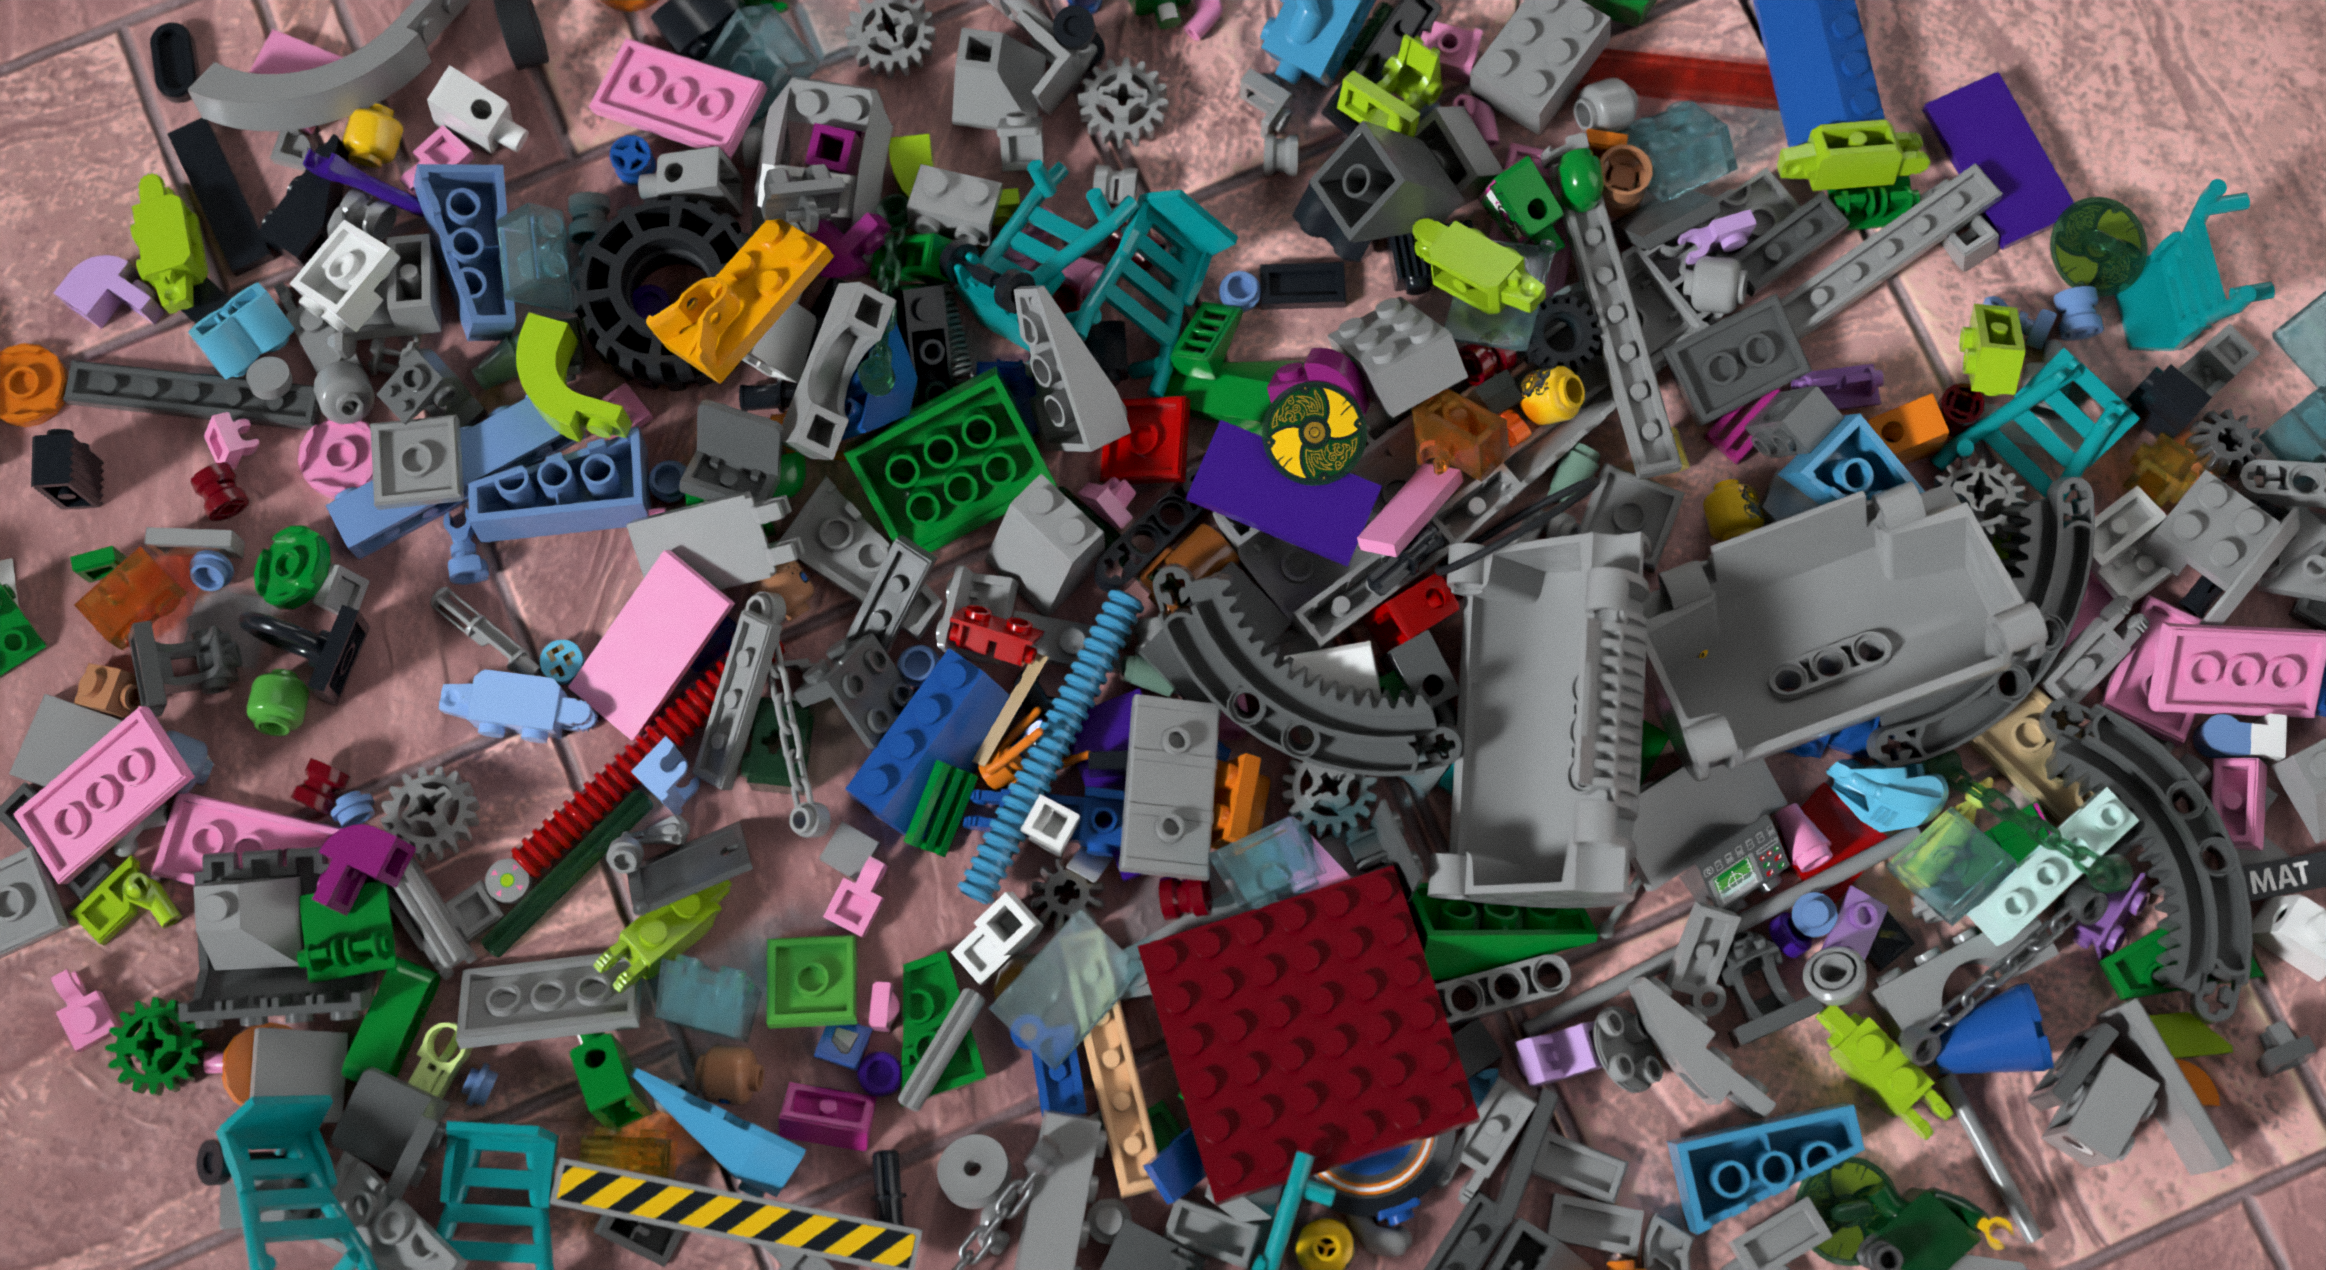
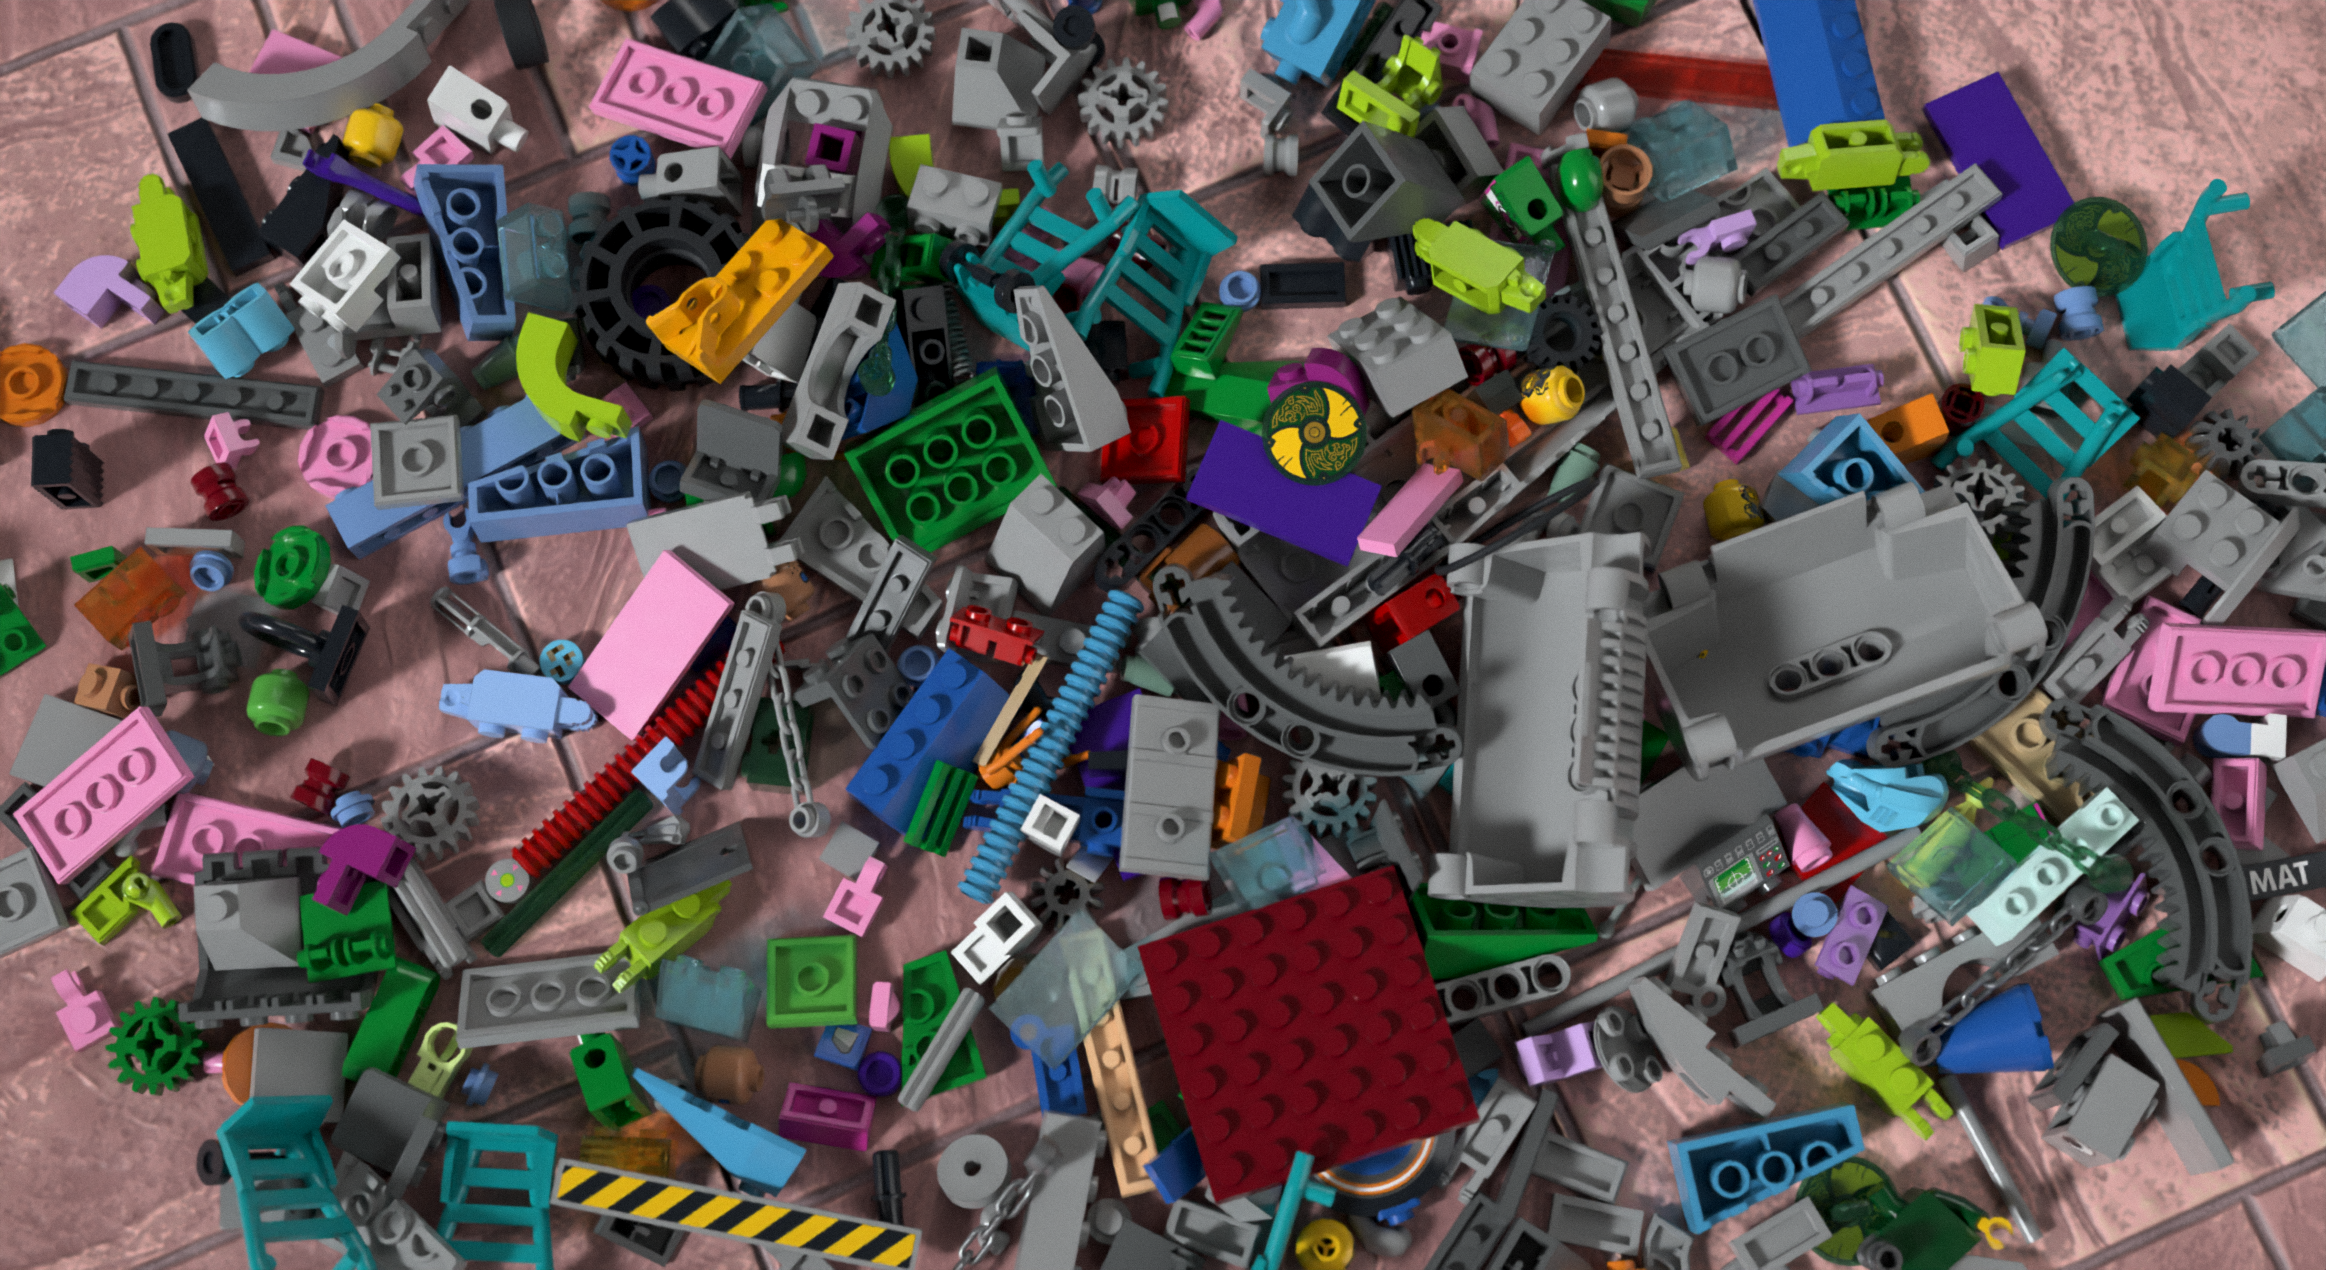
light grey tile [246,357,293,400] -> none
light grey head [313,361,375,424] -> none
dark grey brick [1744,386,1844,458] -> none
light grey brick [1803,946,1867,1006] -> none

